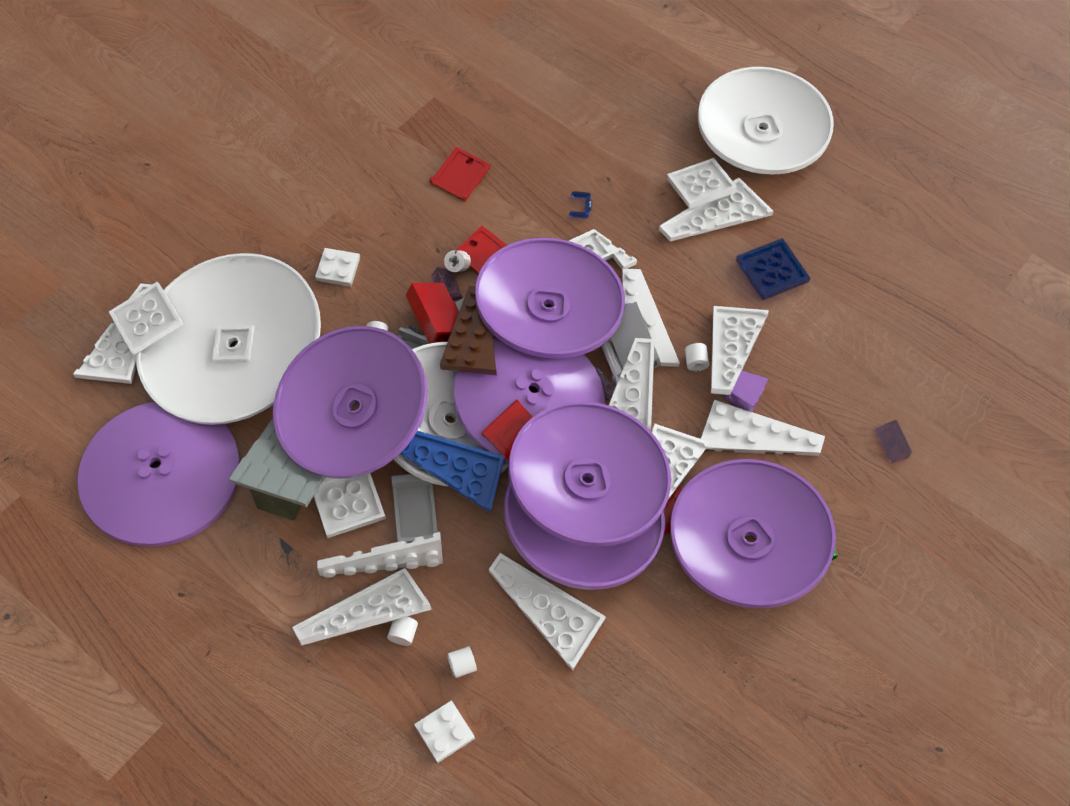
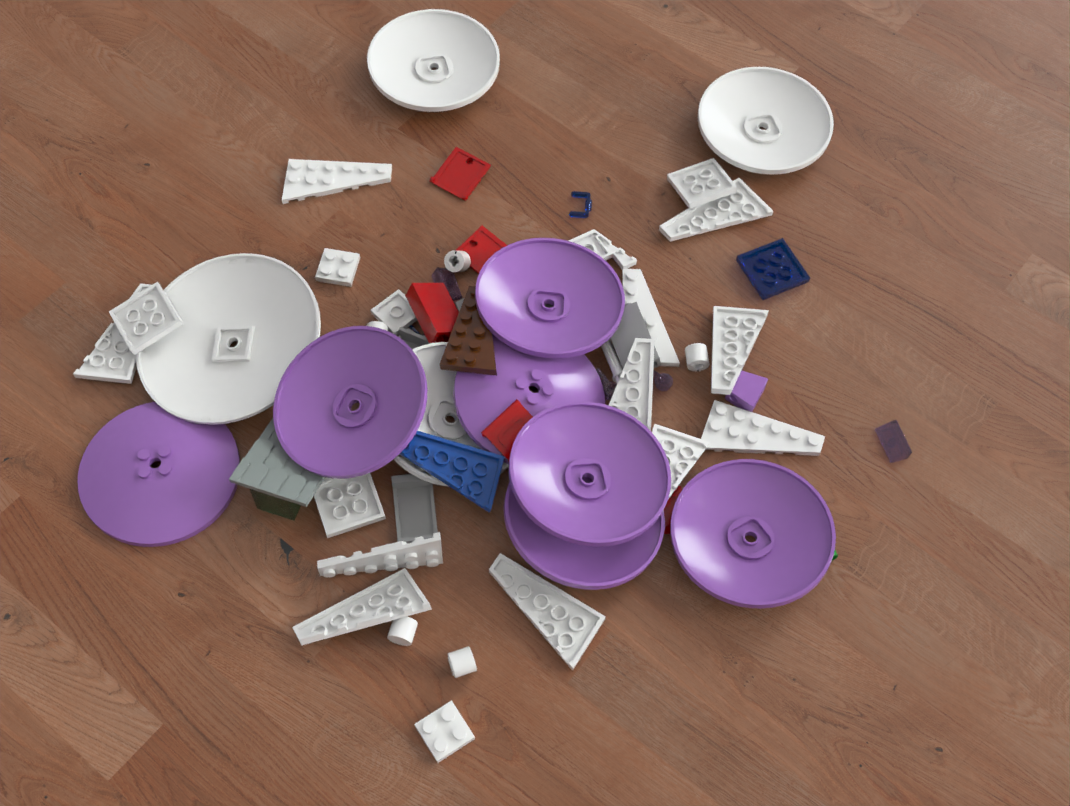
none -> white wing [282,159,392,204]
none -> white dish [367,9,500,112]
none -> white plate [371,289,417,336]
none -> clear purple plate [653,369,673,391]

